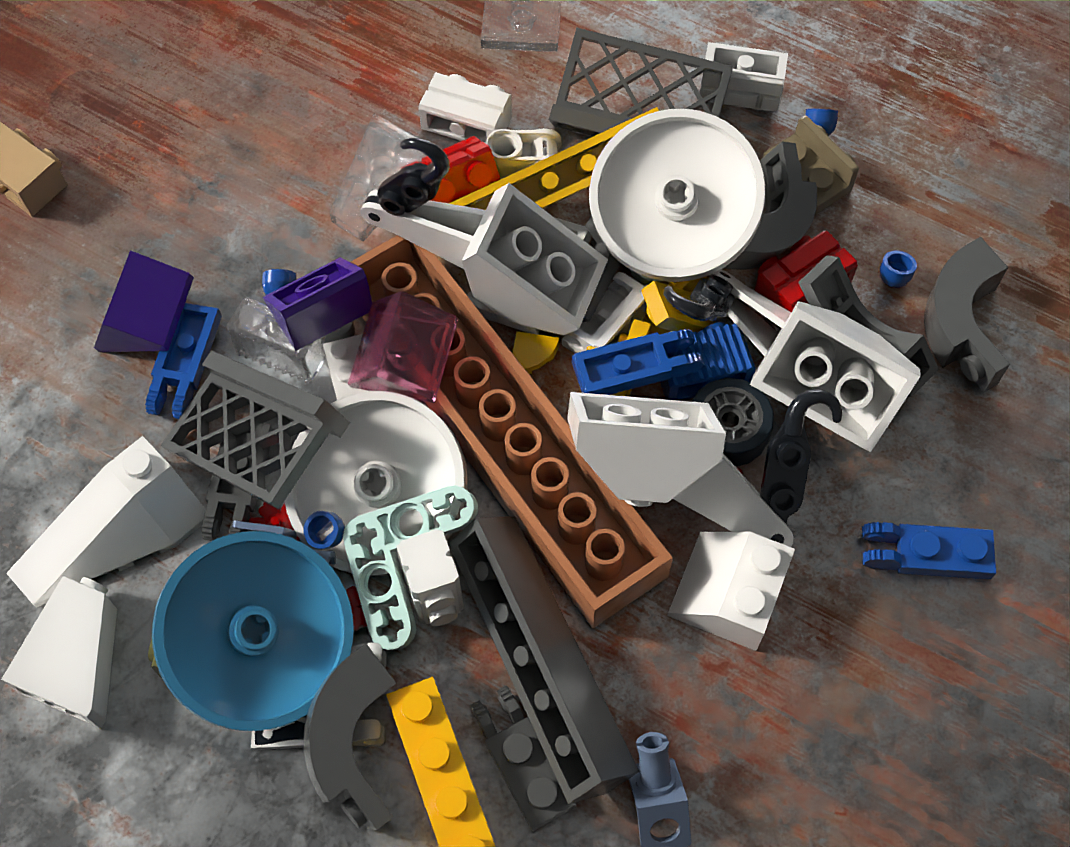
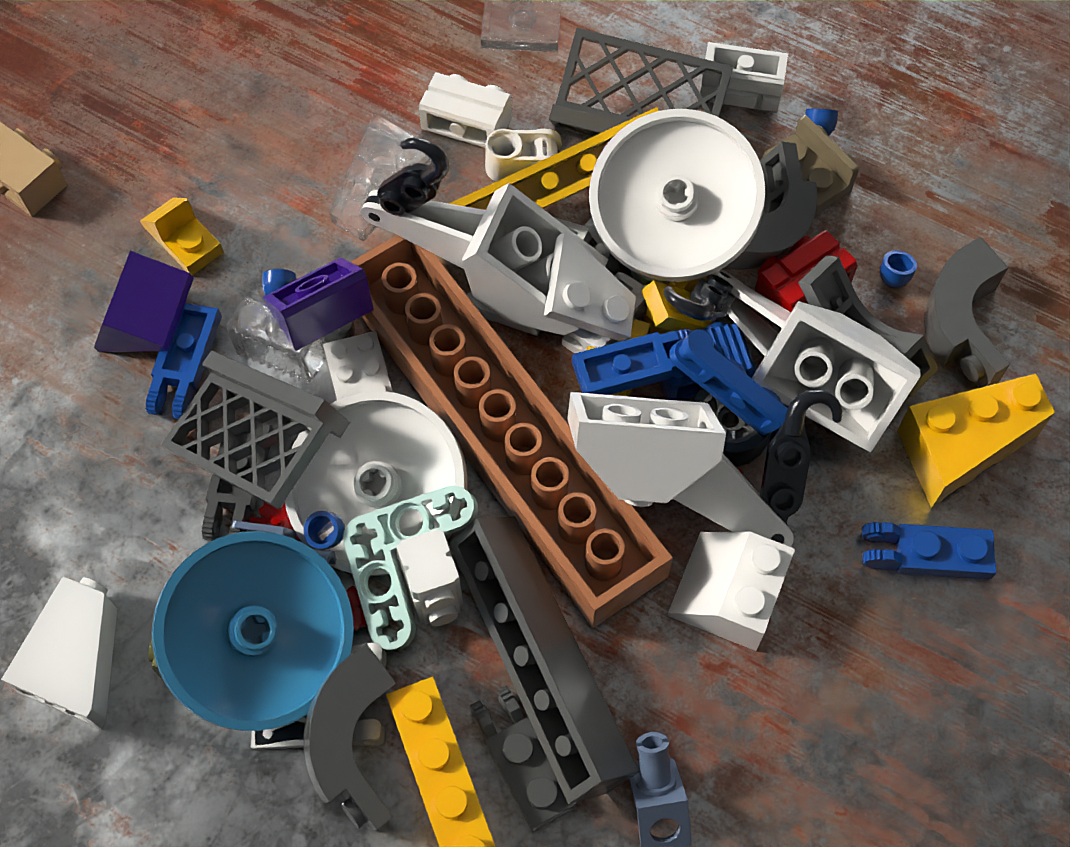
white wedge [6,436,206,608] -> none
clear pink slope [348,291,458,403] -> none
red brick [401,136,501,204] -> none
yellow tile [512,332,559,374] -> none
none -> yellow slope [140,198,224,275]
none -> white wing [544,232,636,342]
none -> blue plate [670,329,788,436]
none -> yellow wedge [897,374,1055,508]

